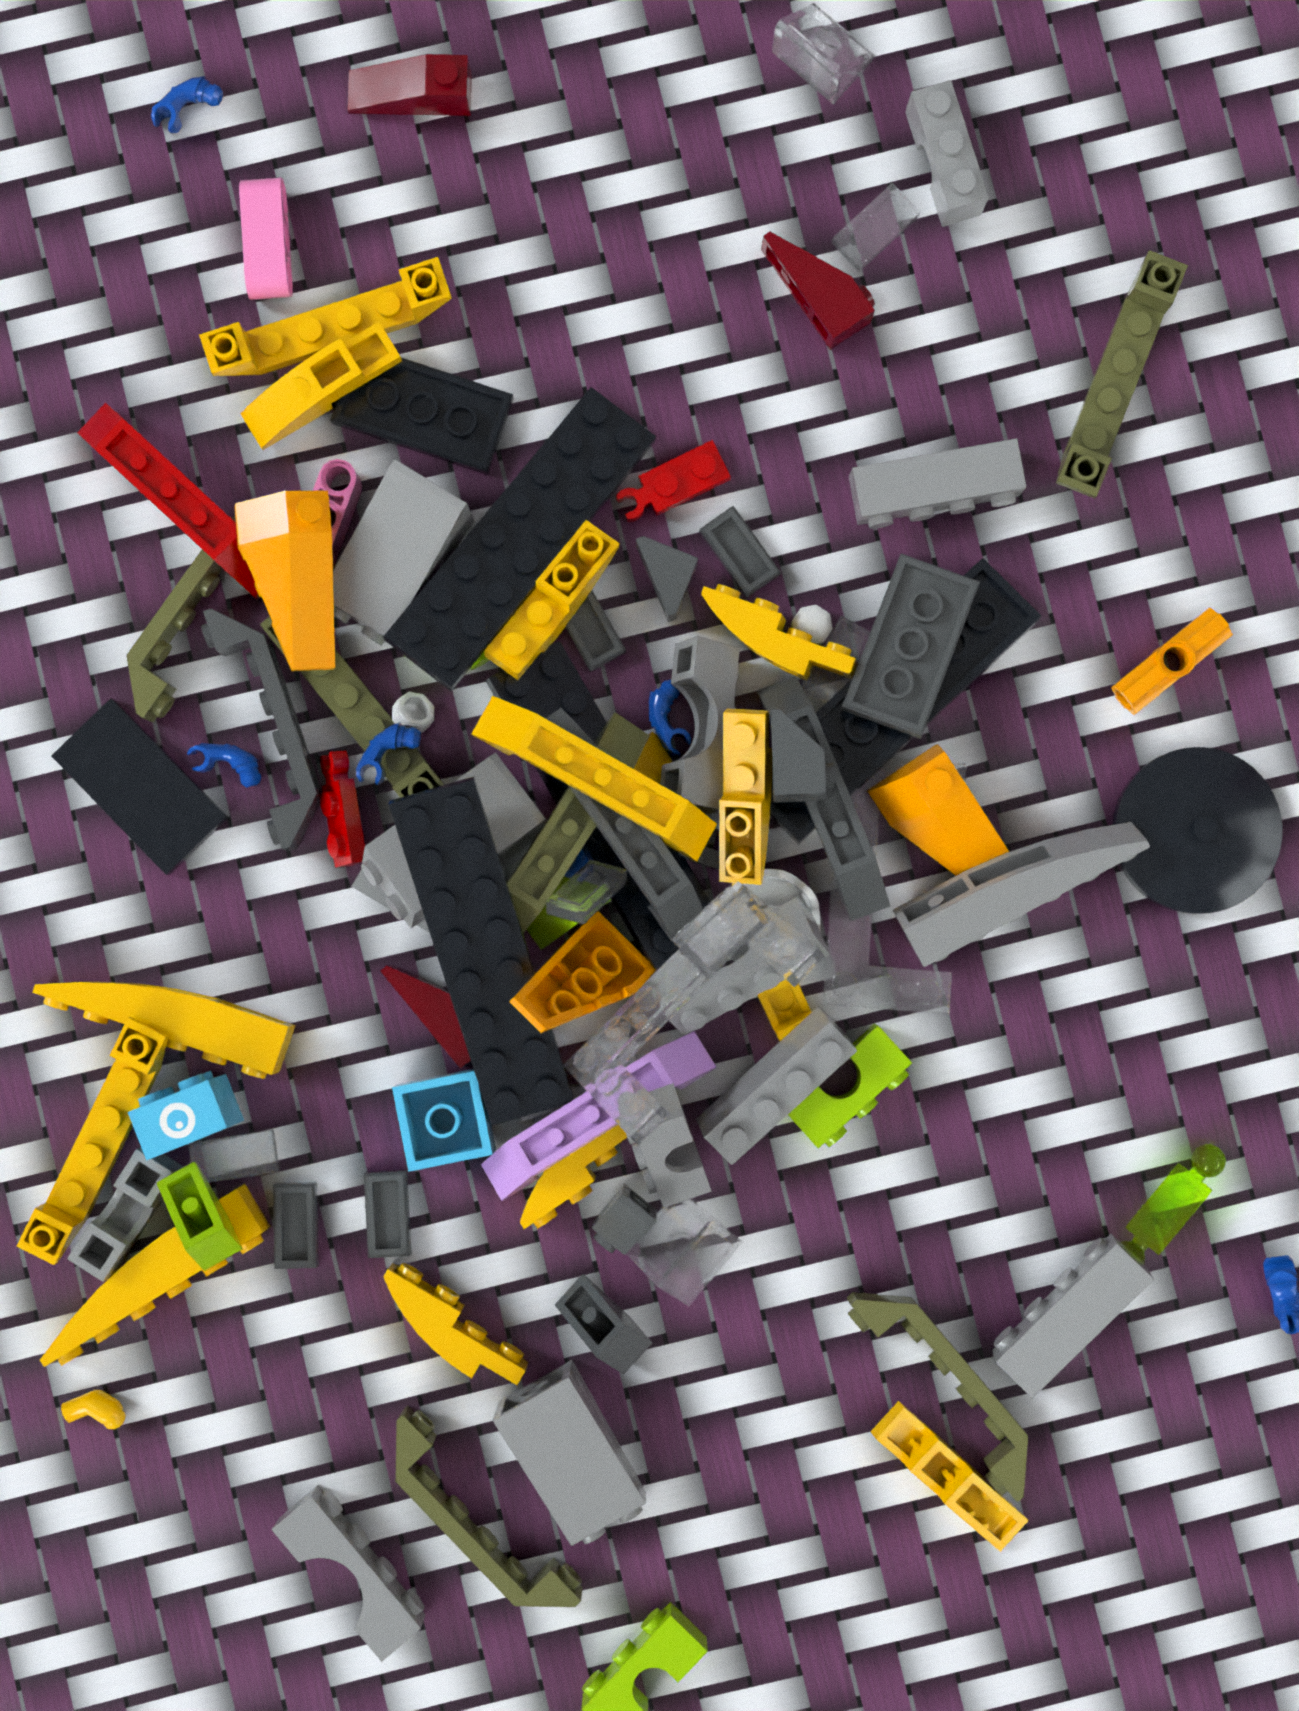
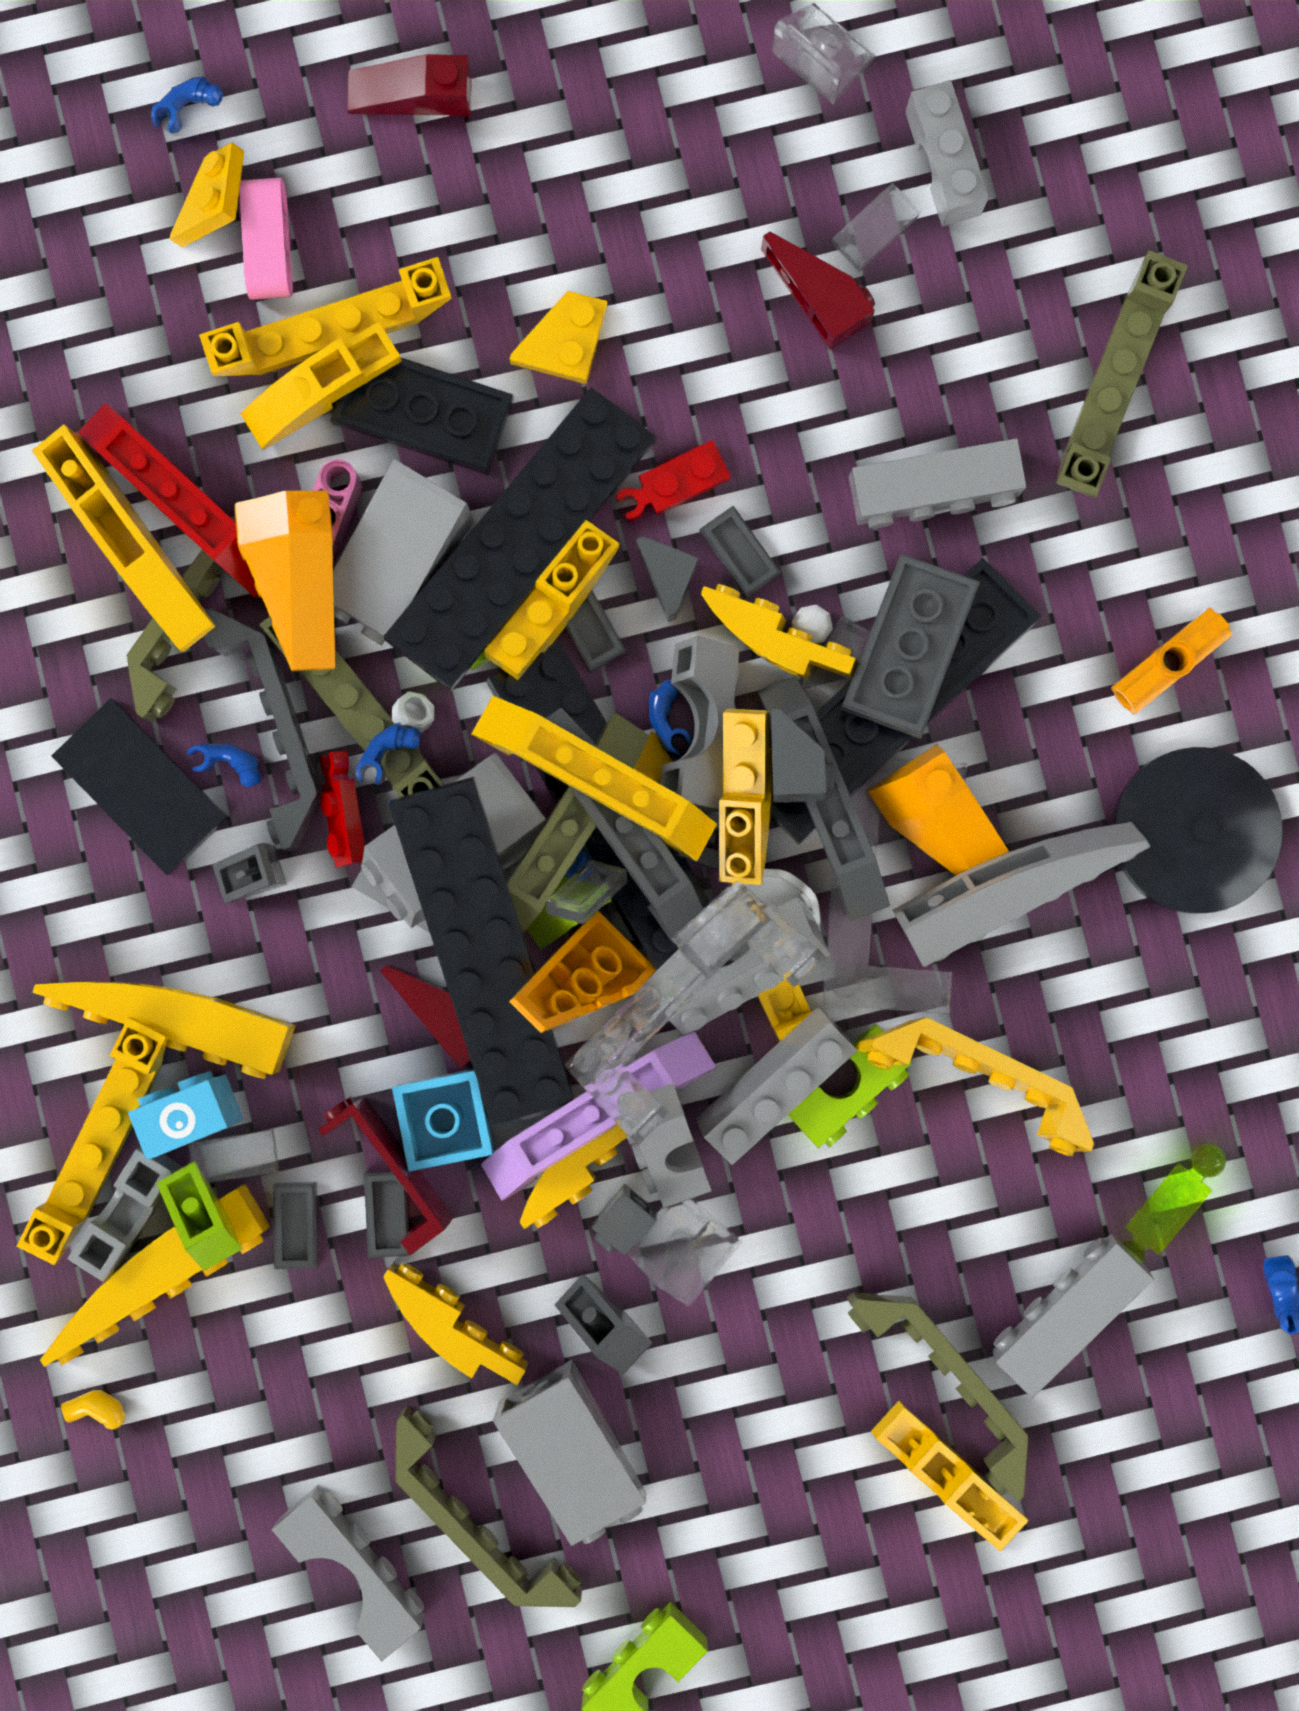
none -> yellow slope [32,425,216,652]
none -> yellow wing [170,142,244,248]
none -> dark grey slope [212,843,287,904]
none -> dark red panel [318,1097,454,1255]
none -> yellow wing [509,291,608,384]
none -> yellow slope [856,1017,1094,1156]

